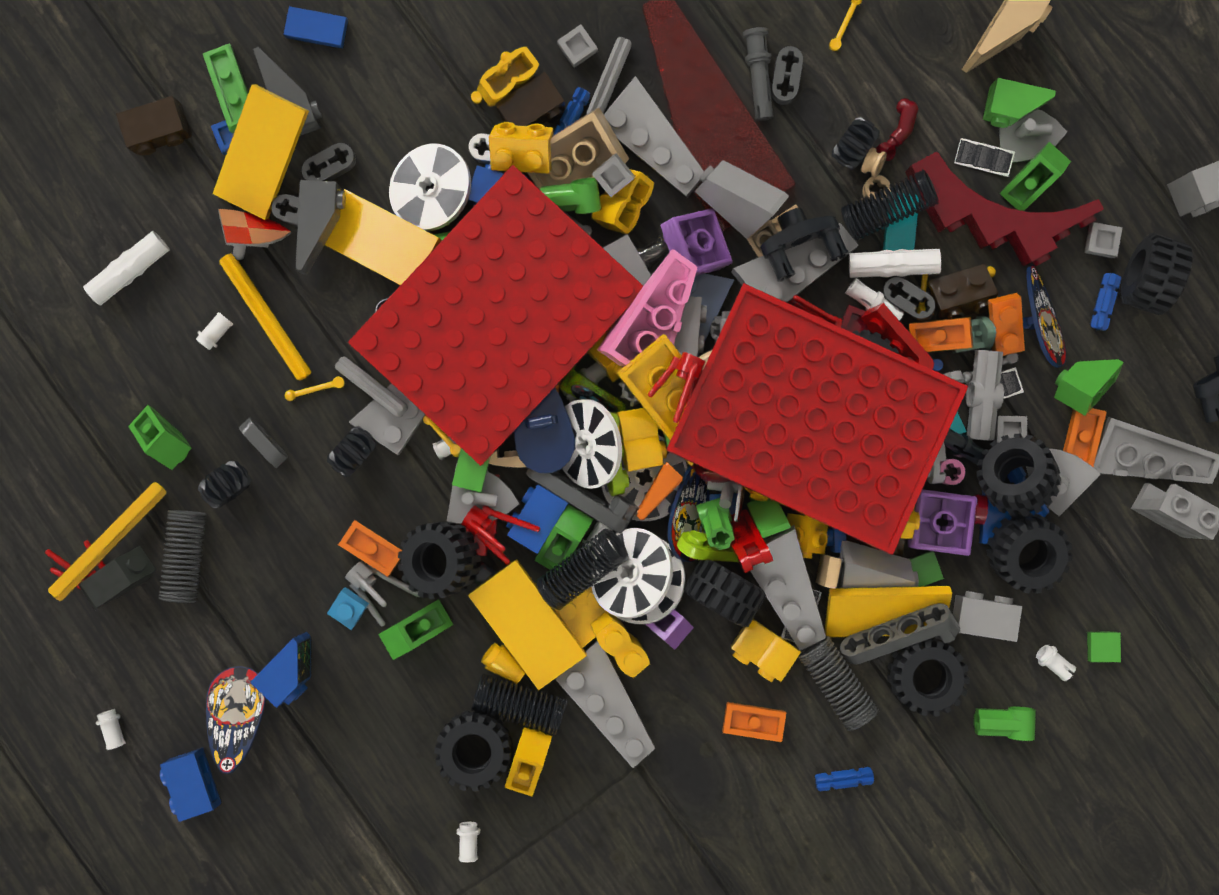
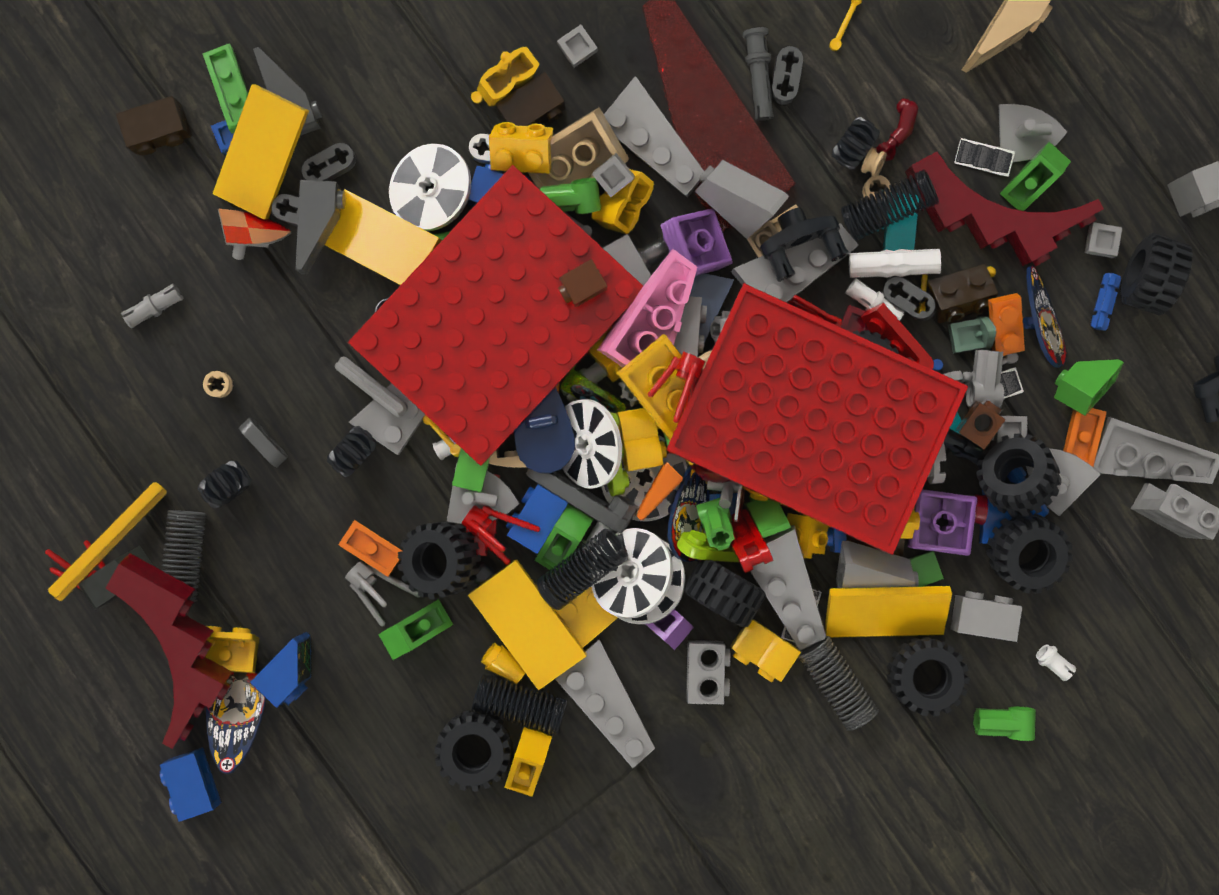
white axle [83,231,170,306] -> none
white pin [96,709,126,750] -> none
bright green slope [128,405,192,470] -> none
white pin [196,312,233,350] -> none
yellow axle [219,253,311,380] -> none
blue tile [283,6,348,49] -> none
yellow hinge [284,376,345,401] -> none
dark azure plate [327,587,369,630] -> none
white pin [457,821,480,863] -> none
blue axle [553,87,590,135] -> none
light grey axle [587,37,631,114] -> none
yellow brick [591,611,650,678] -> none
orange plate [722,702,786,742] -> none
tan tile [815,554,842,589] -> none
blue axle [815,767,874,791] -> none
dark grey beam [840,603,960,665] -> none
orange plate [909,317,973,352] -> none
bright pink bush [940,459,965,485] -> none
bright green slope [983,78,1056,128] -> none
bright green tile [1087,631,1121,662] -> none
none -> dark red arch [105,553,232,749]
none -> light grey pin [121,283,184,328]
none -> tan bush [203,371,233,398]
none -> yellow bracket [206,626,259,673]
none -> reddish brown brick [558,259,607,307]
none -> light grey brick [686,640,730,705]
none -> reddish brown brick [956,400,1006,450]

